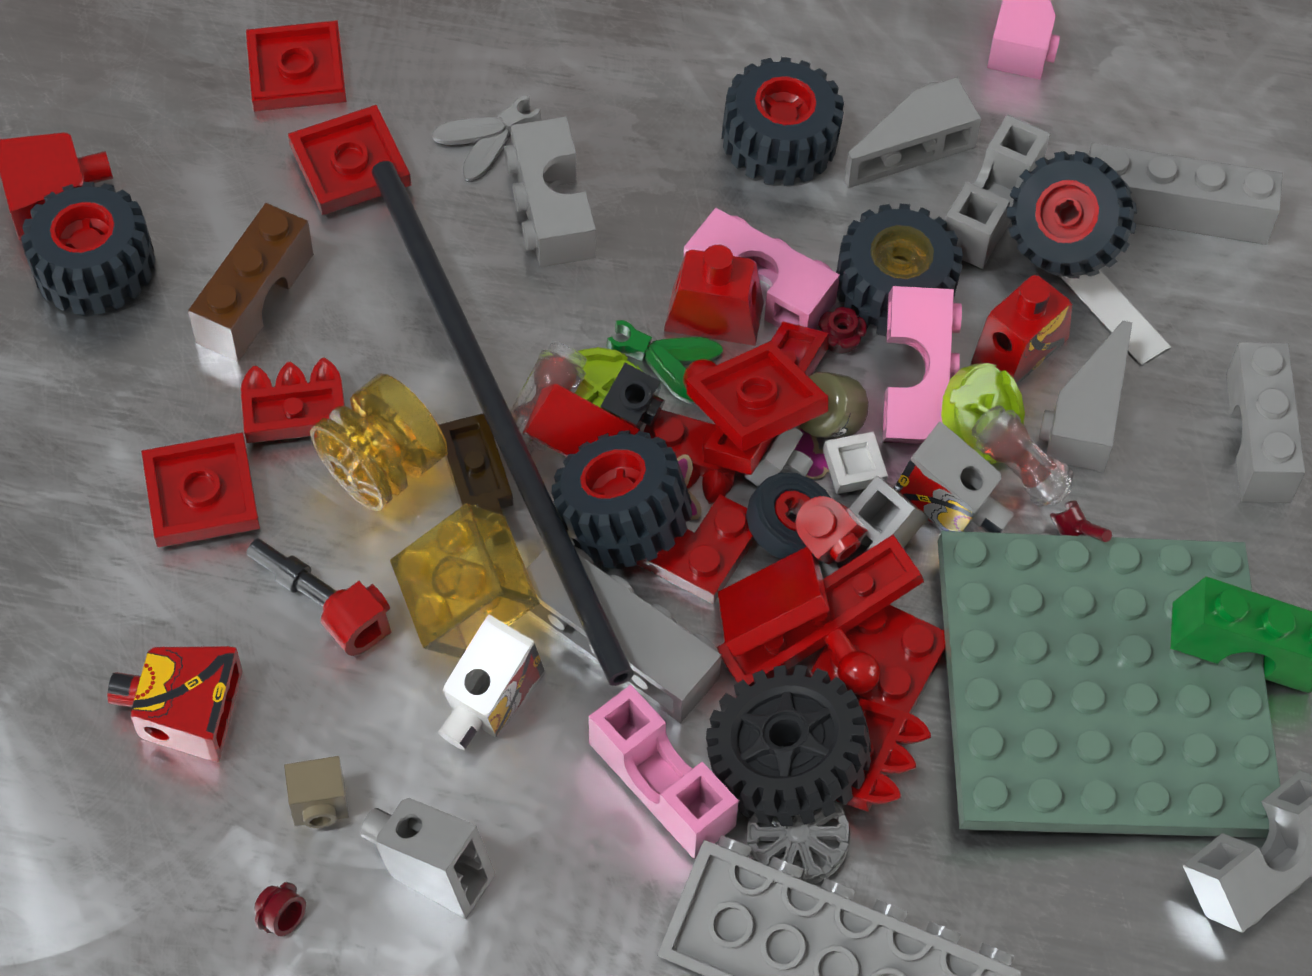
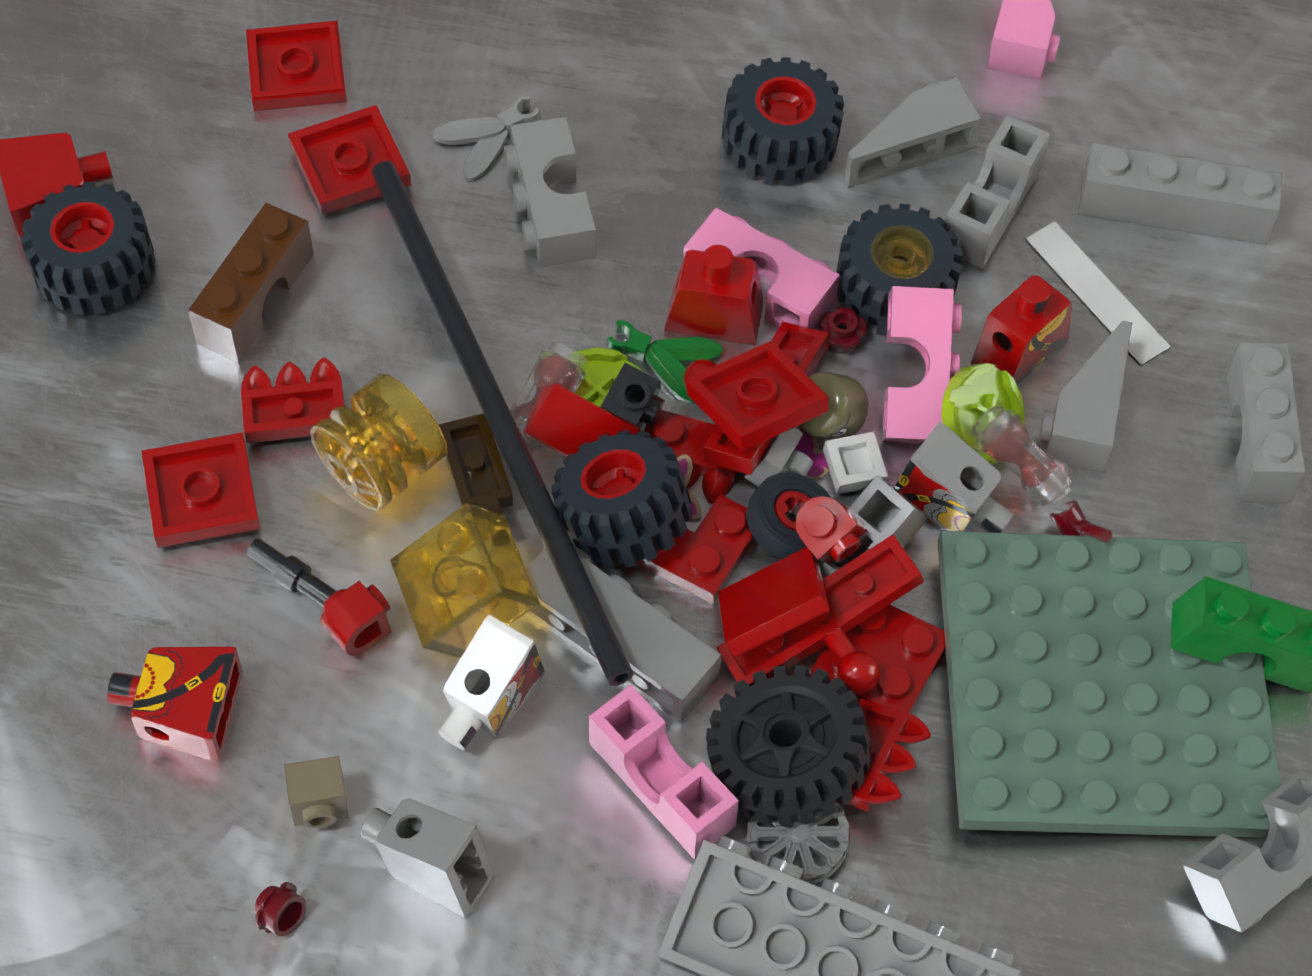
black wheel [1007,151,1137,279] -> none

